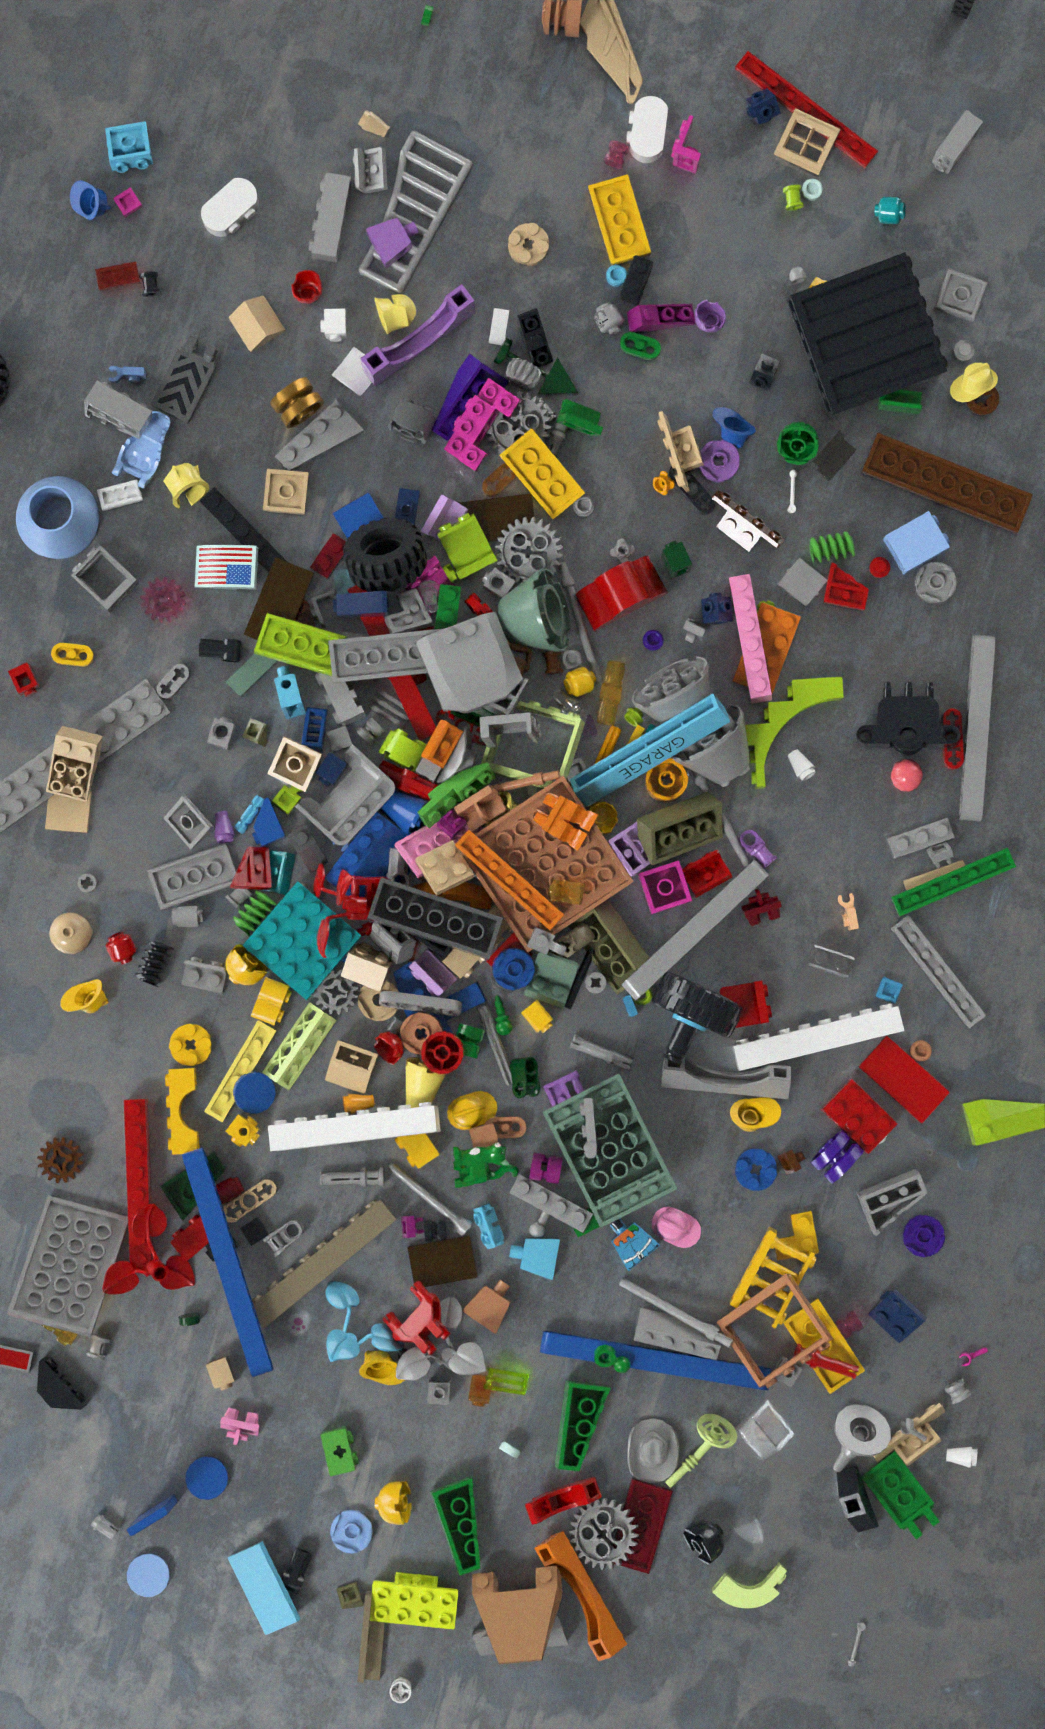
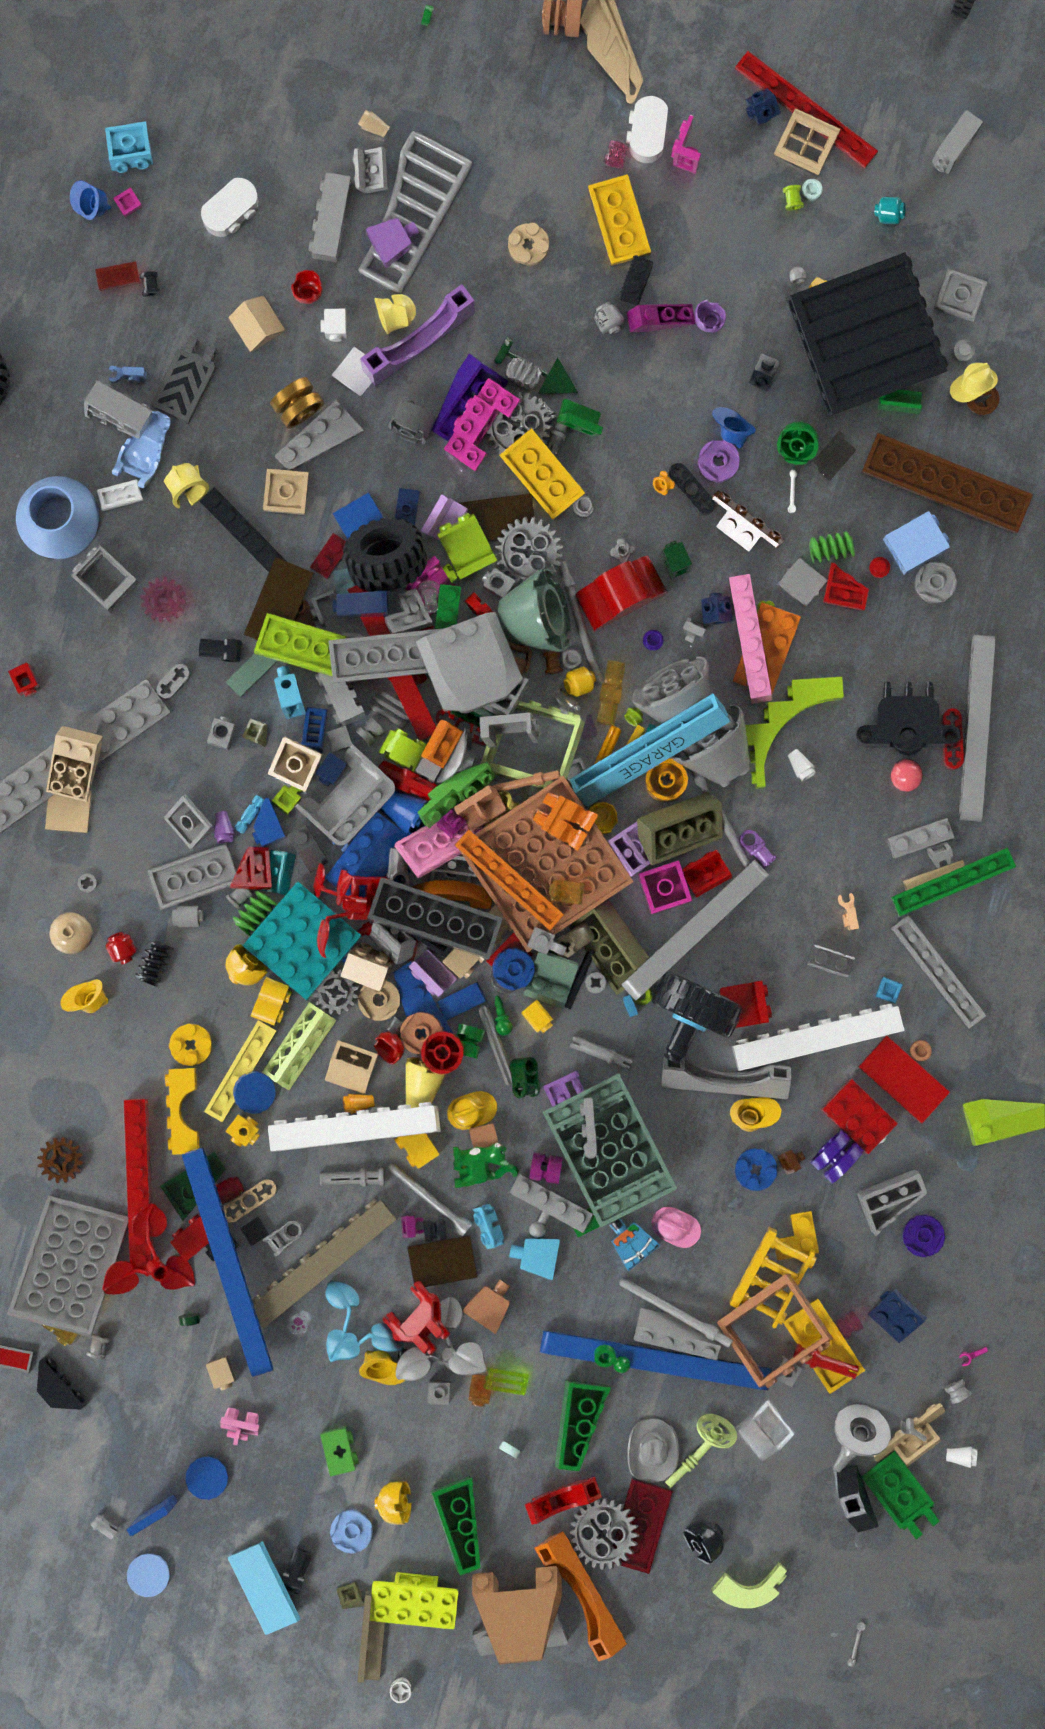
yellow plate [51,643,94,667] -> none
light grey bracket [181,957,227,993] -> none
slope [195,545,259,590] -> none
light grey beam [379,991,462,1016] -> none
tan plate [415,840,474,896] -> none
clear orange beam [482,463,516,497] -> none
nougat plate [485,1117,526,1139] -> none
white sticker [488,308,509,345] -> none
black slope [517,308,553,367] -> none
medium azure tile [606,264,627,287] -> none
green plate [620,332,661,361] -> none
tan bracket [657,411,704,492] -> none
clear tile [735,1521,762,1544] -> none
dark red hips [741,889,782,926] -> none

